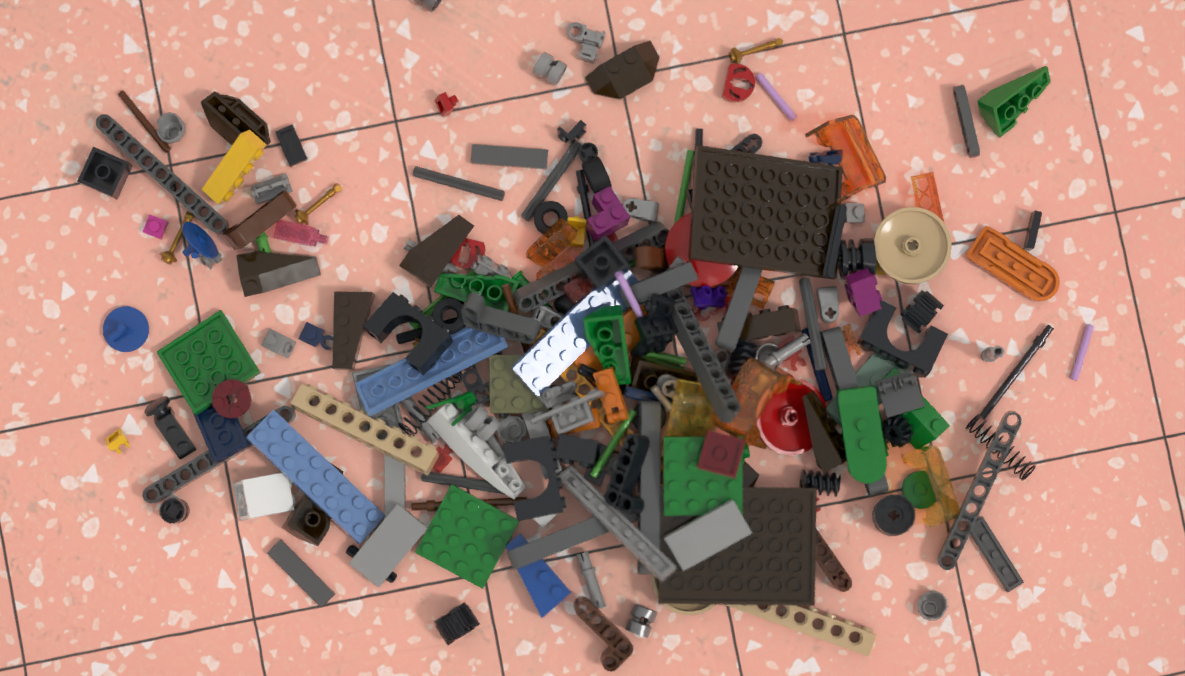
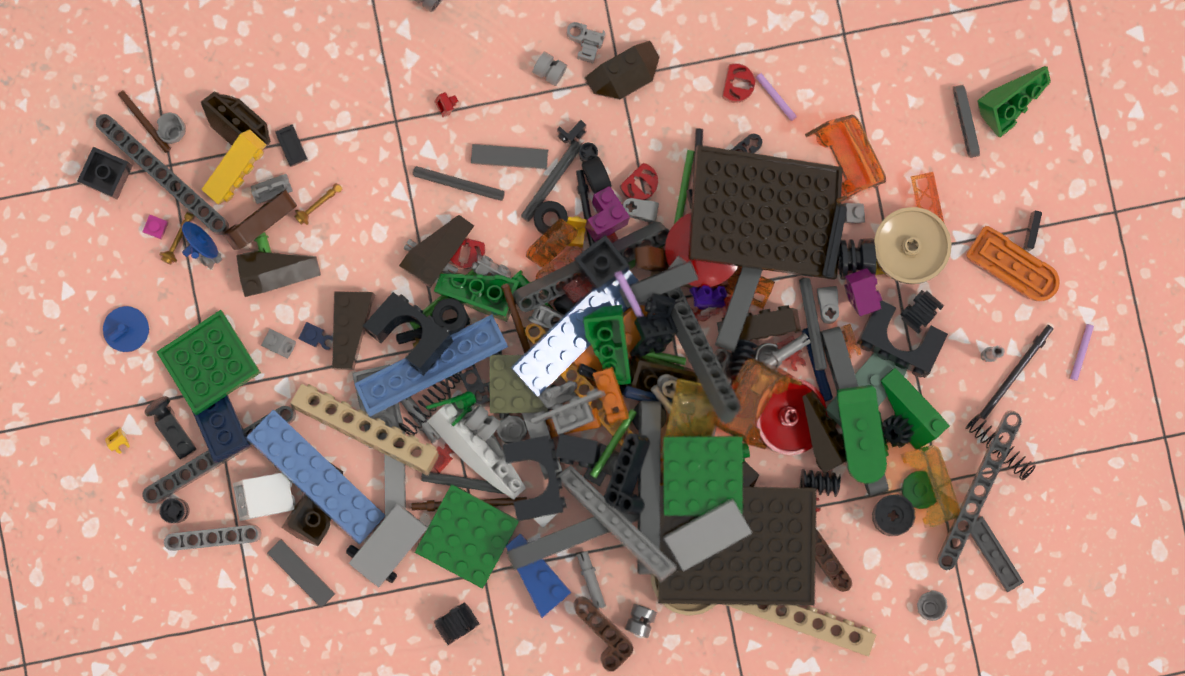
dark red plate [212,379,252,418] -> none
clear pink hinge [273,220,329,247] -> none
dark grey beam [461,292,541,344] -> none
dark red plate [697,429,746,478] -> none
pearl gold piece [729,38,783,64] -> none
dark blue plate [809,149,843,165] -> none
dark grey hinge [875,370,925,418] -> none
none -> light grey beam [164,525,261,551]
none -> red piece [620,163,658,200]

